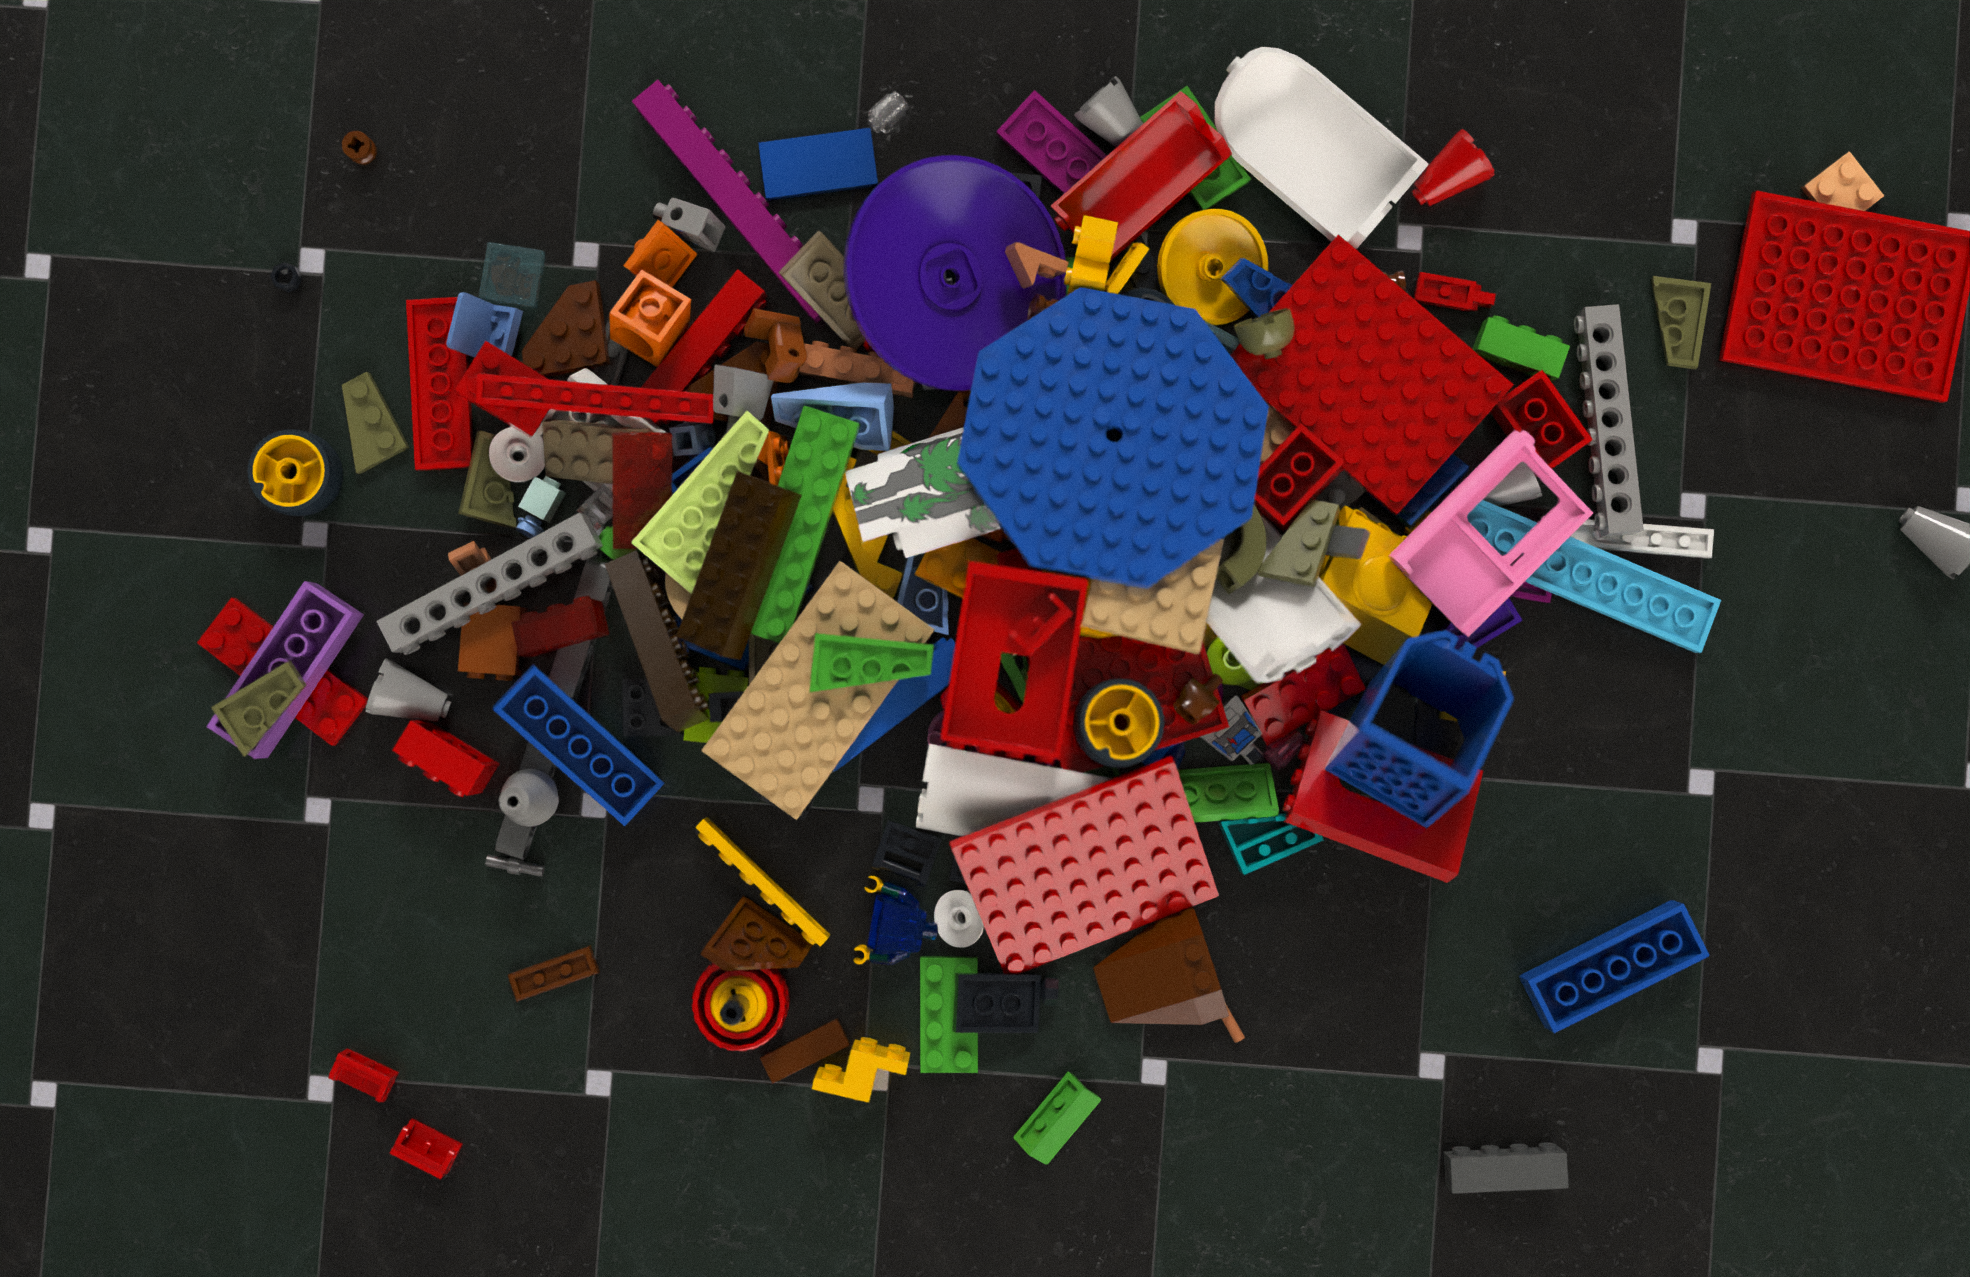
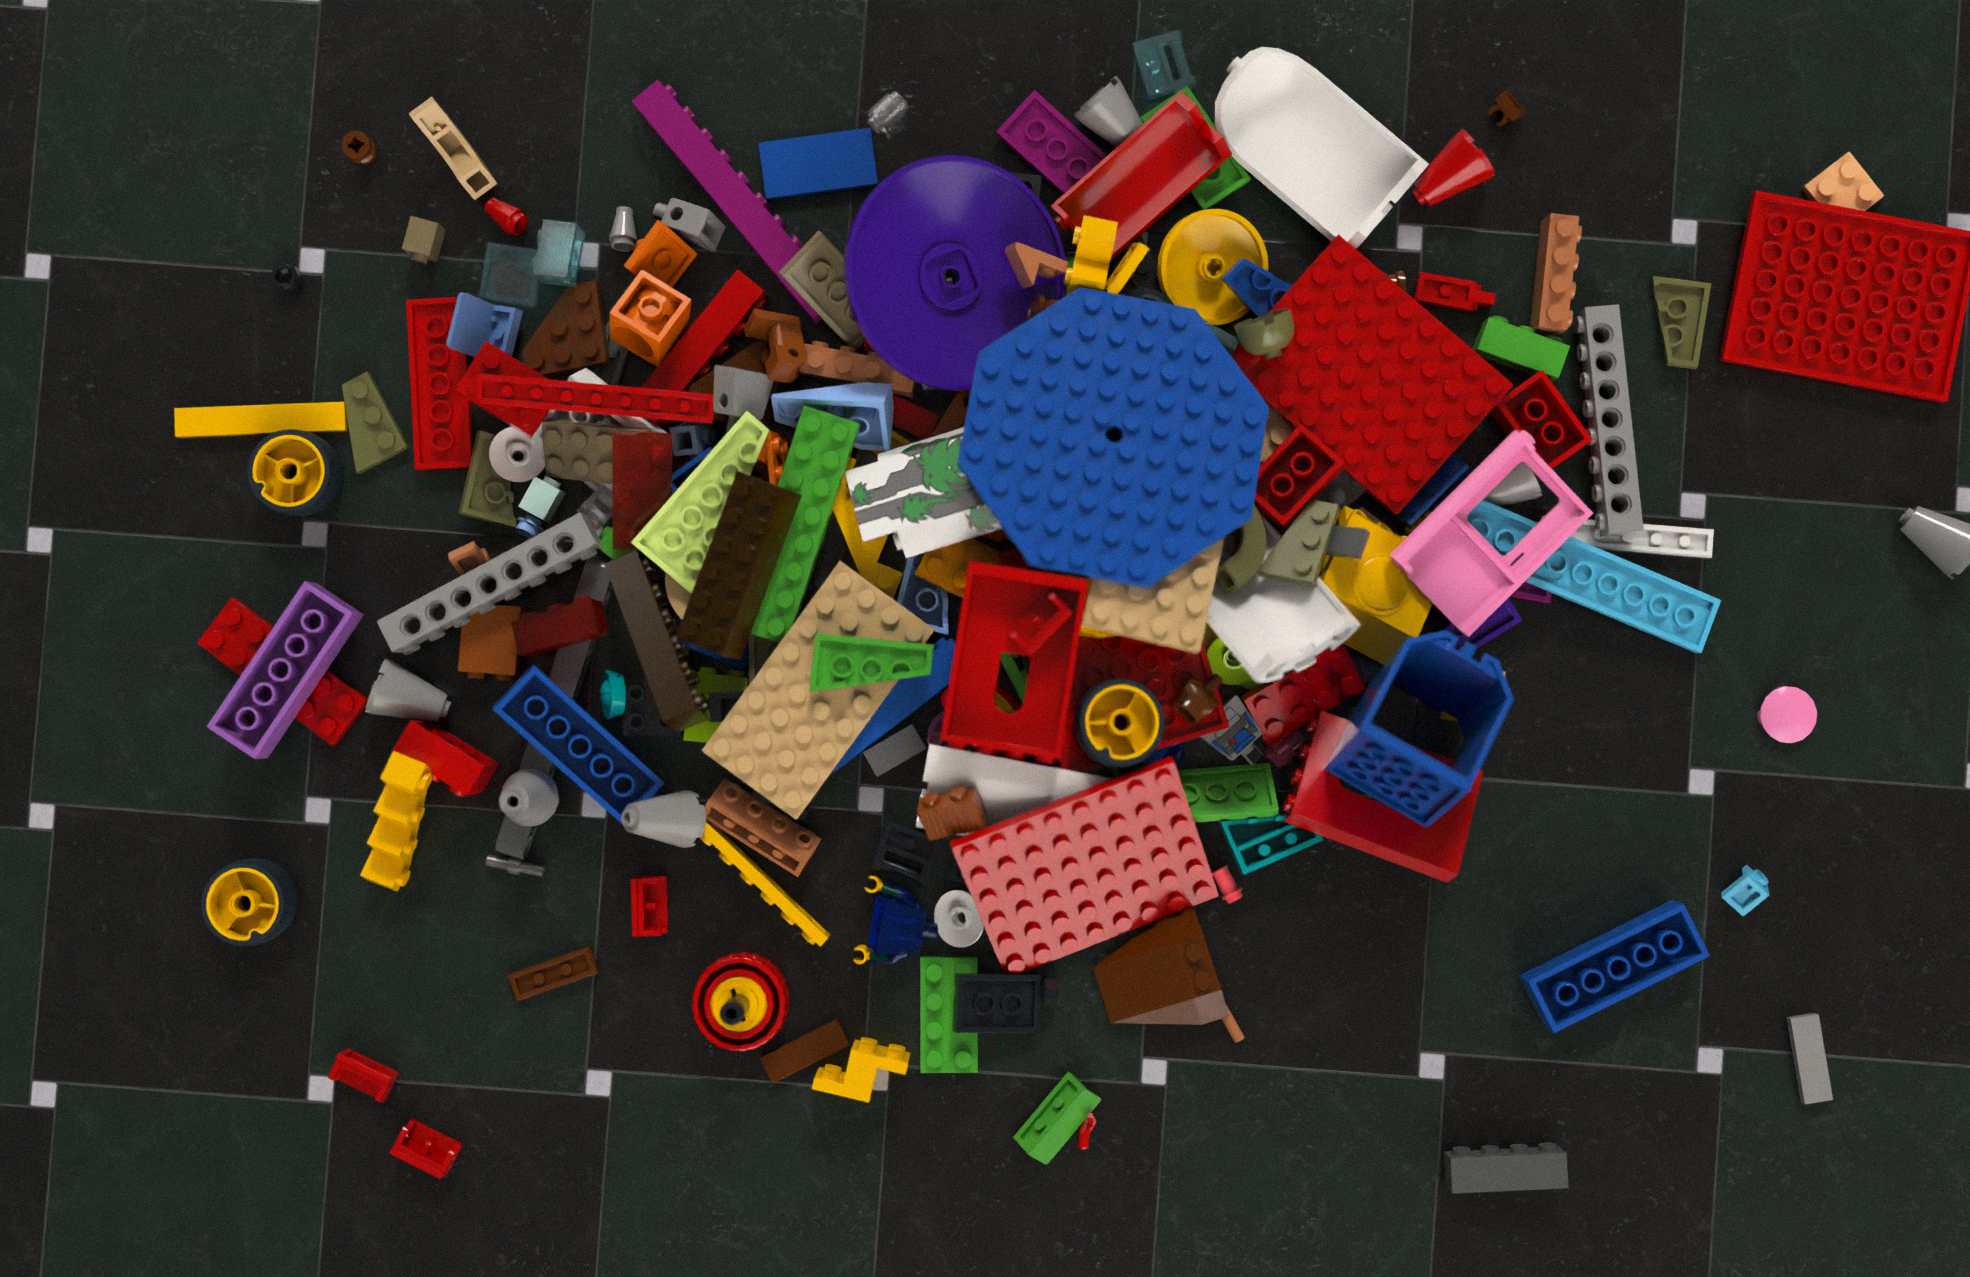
olive wing [211,660,307,757] -> none
reddish brown plate [701,895,813,971] -> none
none -> yellow tile [174,402,348,438]
none -> yellow wheel [201,858,299,946]
none -> yellow brick [360,751,432,892]
none -> dark tan brick [402,216,446,264]
none -> tan arch [409,97,498,200]
none -> red cone [484,198,528,236]
none -> clear light blue brick [532,219,585,287]
none -> teal hat [600,670,626,720]
none -> light grey cone [609,206,637,252]
none -> light grey cone [621,790,706,848]
none -> red hinge [631,875,669,937]
none -> nougat brick [705,778,821,877]
none -> light grey tile [863,724,927,777]
none -> red tile [892,394,940,440]
none -> dark orange brick [917,786,987,841]
none -> red piece [1077,1113,1096,1150]
none -> clear light blue plate [1132,30,1197,100]
none -> coral pin [1212,865,1243,904]
none -> reddish brown tile [1488,90,1526,126]
none -> nougat brick [1530,213,1582,336]
none -> medium azure bracket [1721,865,1770,916]
none -> bright pink dish [1757,686,1817,743]
none -> light grey tile [1786,1013,1833,1104]

